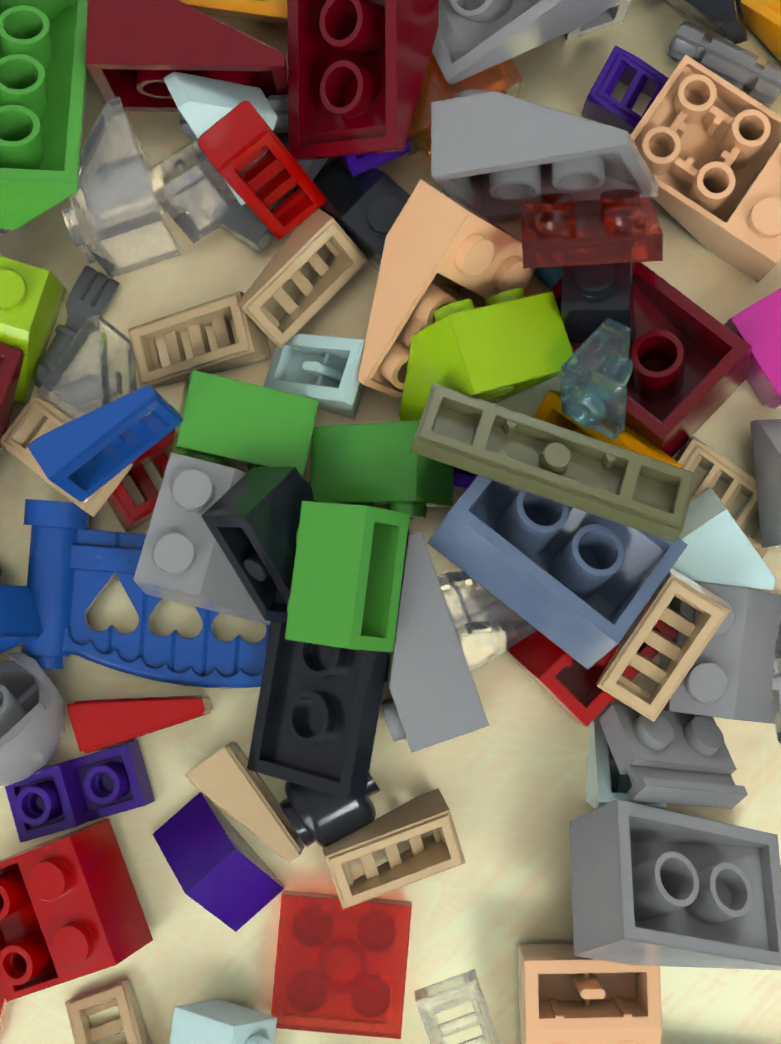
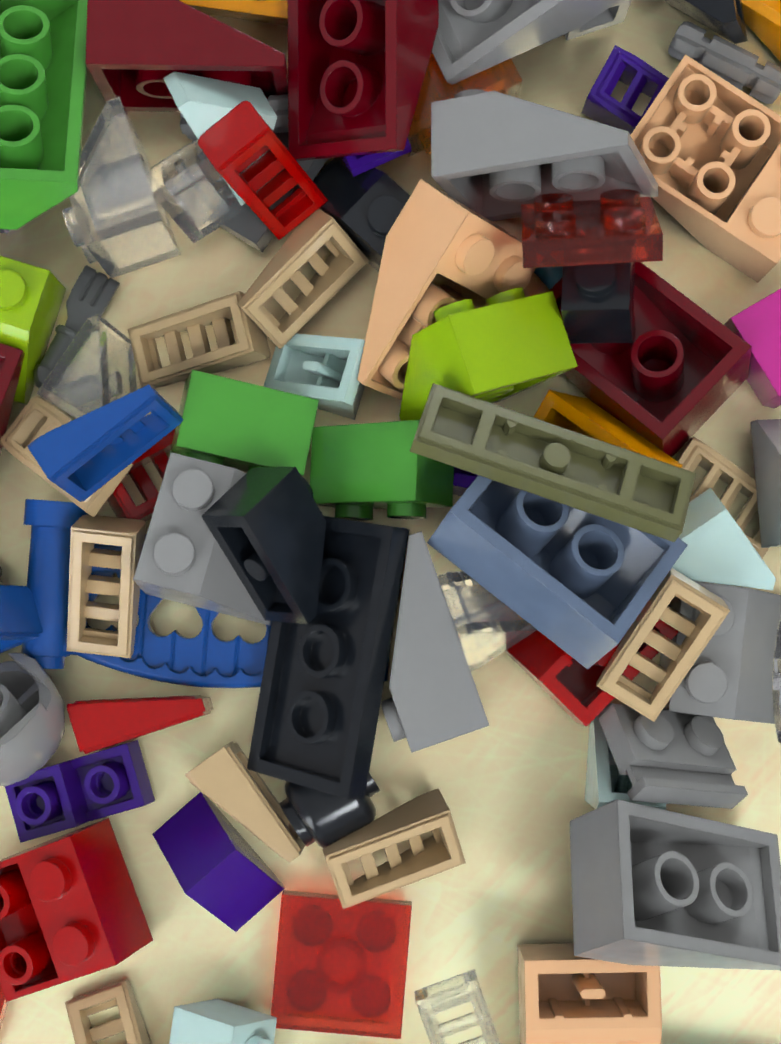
bright green brick [285,501,410,652] -> none
clear light blue bracket [561,318,633,439] -> none
none -> tan slope [66,514,146,658]

